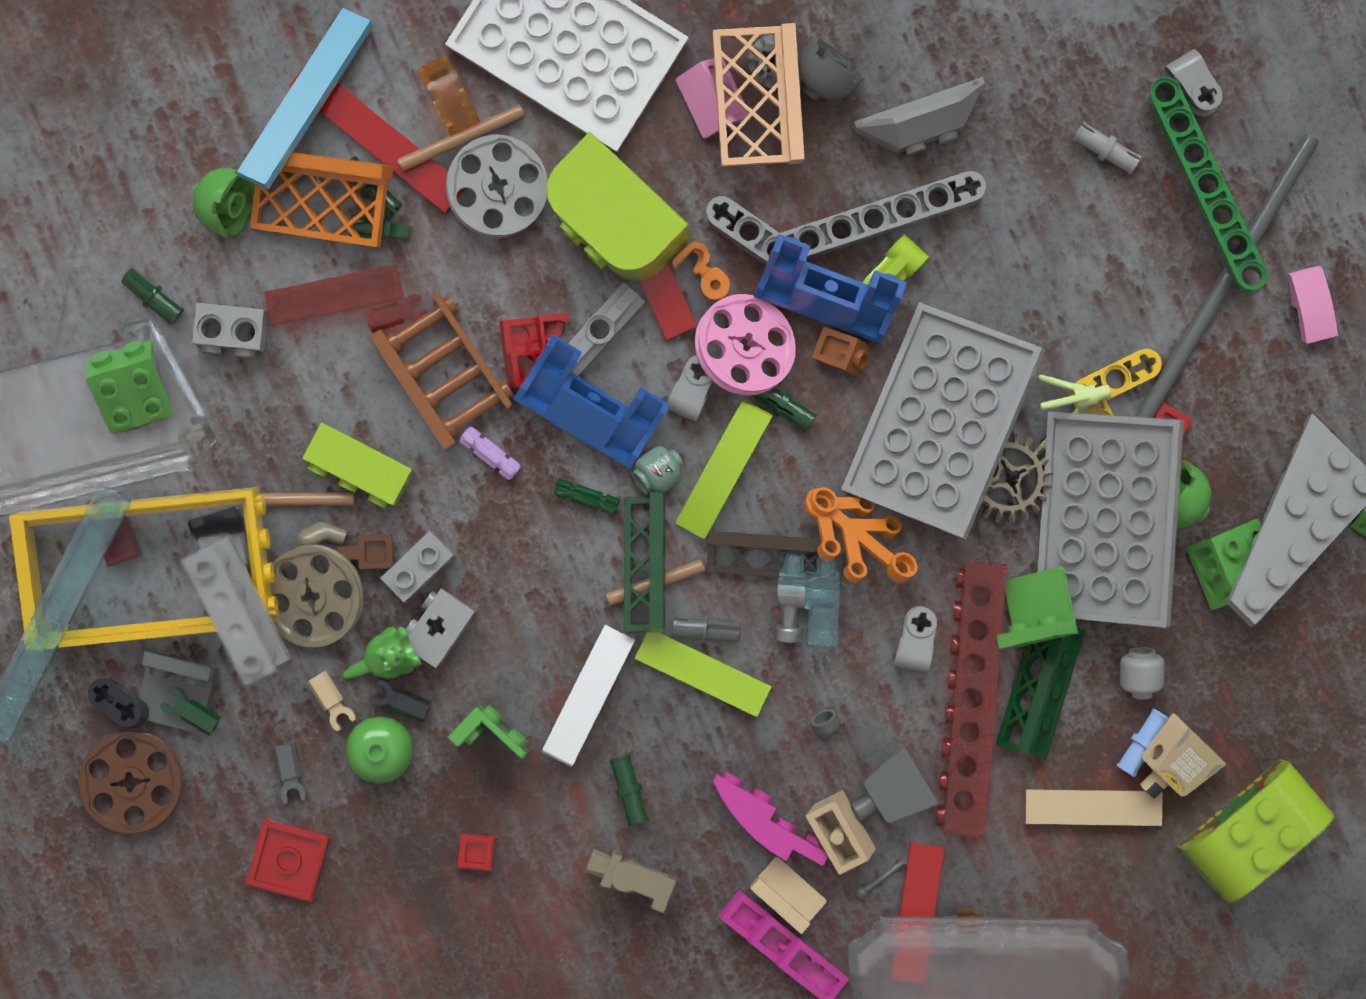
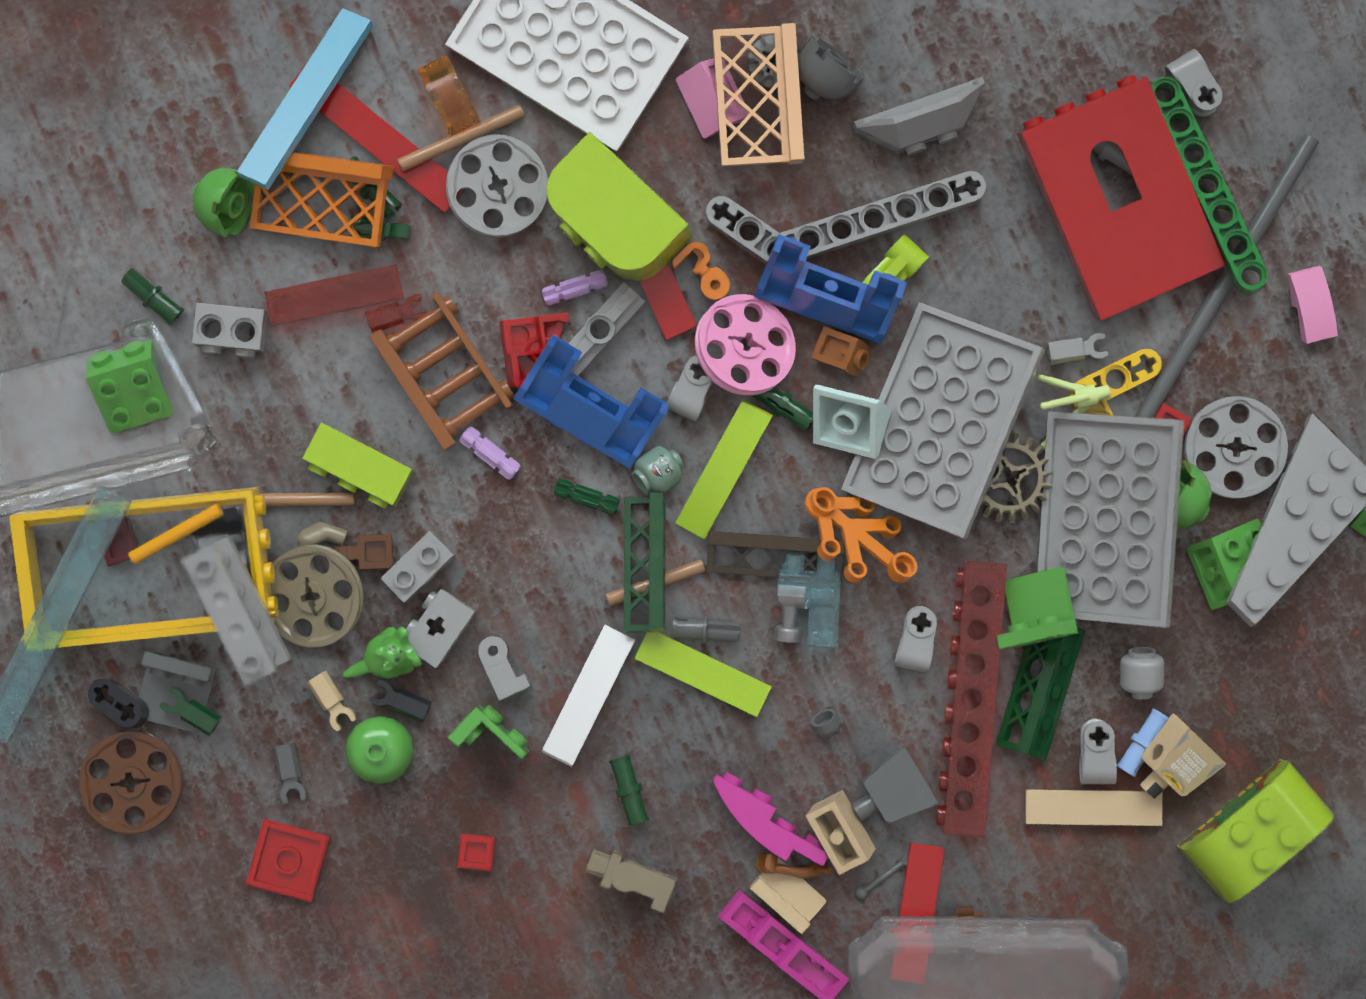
none -> light orange bar [129,503,223,564]
none -> light grey leg [478,636,532,701]
none -> lavender axle [542,270,608,306]
none -> dark orange piece [756,852,832,879]
none -> light aqua slope [813,384,892,459]
none -> red panel [1016,74,1226,321]
none -> light grey bar [1047,333,1108,365]
none -> light grey piece [1079,718,1117,785]
none -> light grey wedge [1184,396,1288,498]

